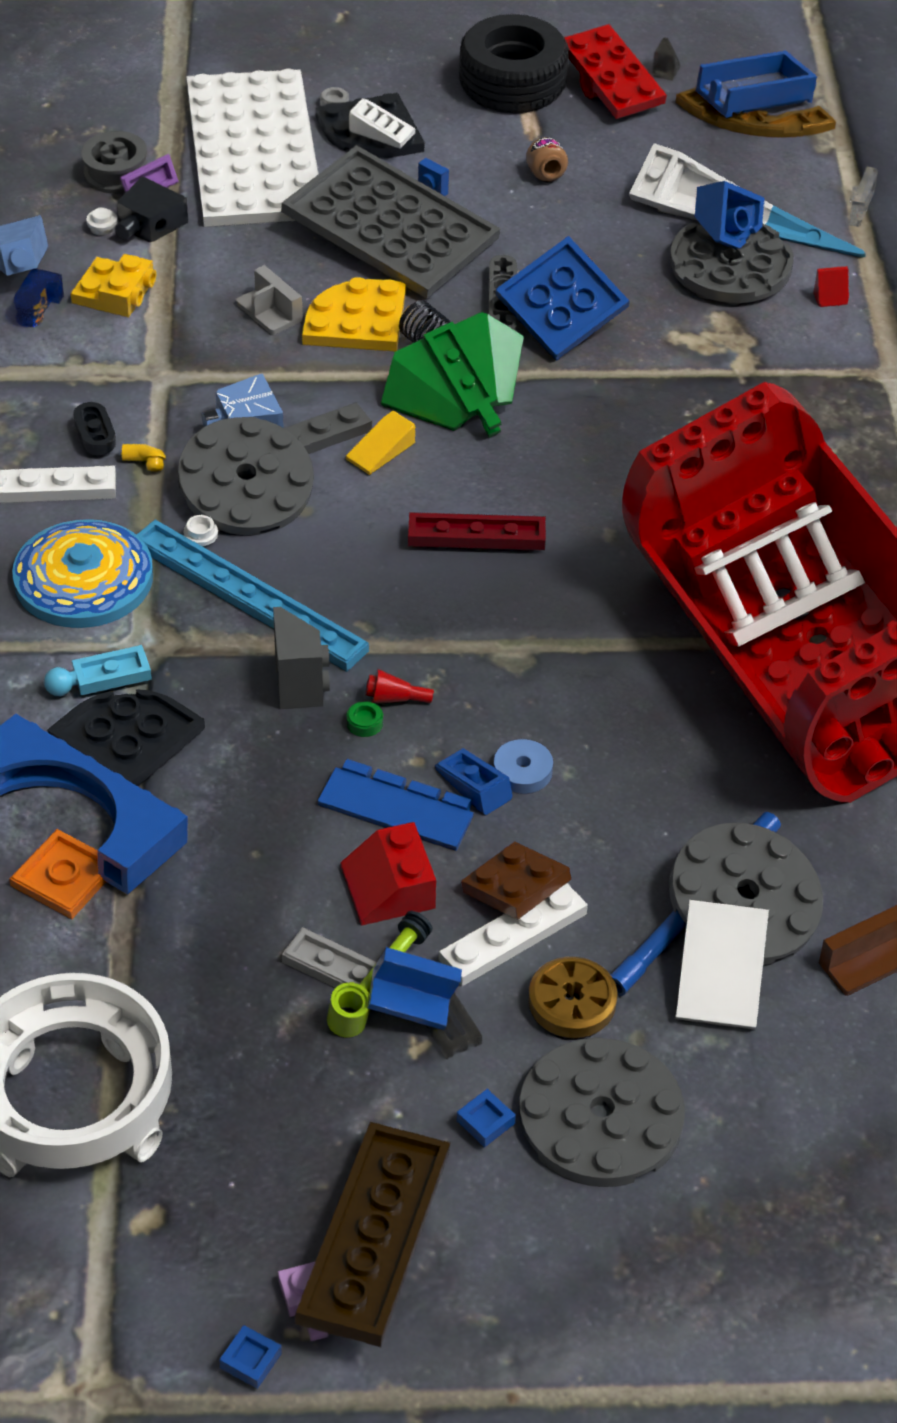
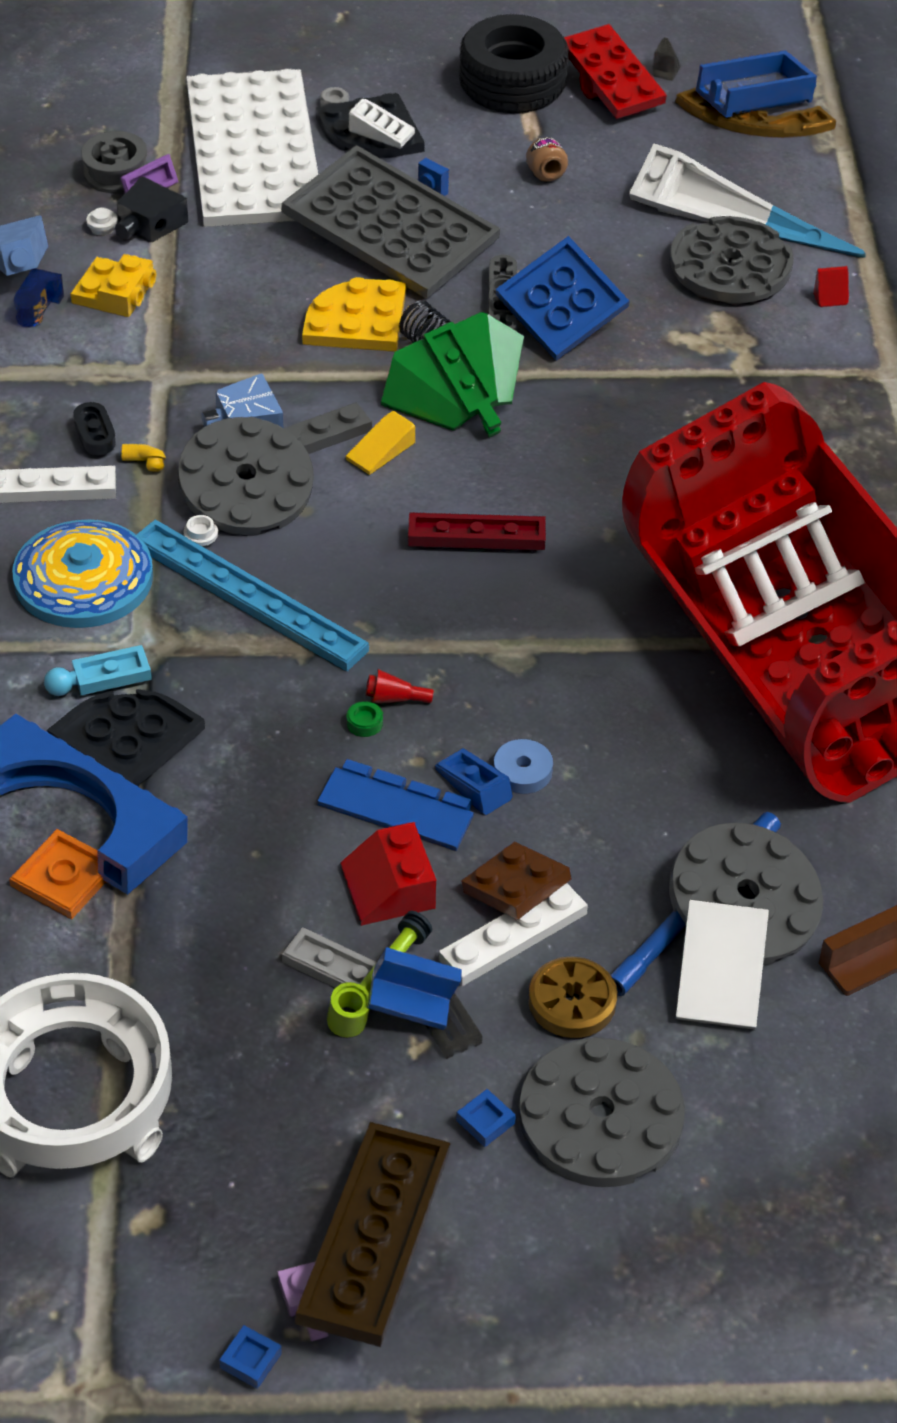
light grey panel [236,265,303,335] -> none
dark grey slope [273,607,330,709] -> none
blue slope [695,181,765,249] -> none
clear plate [849,167,878,227] -> none

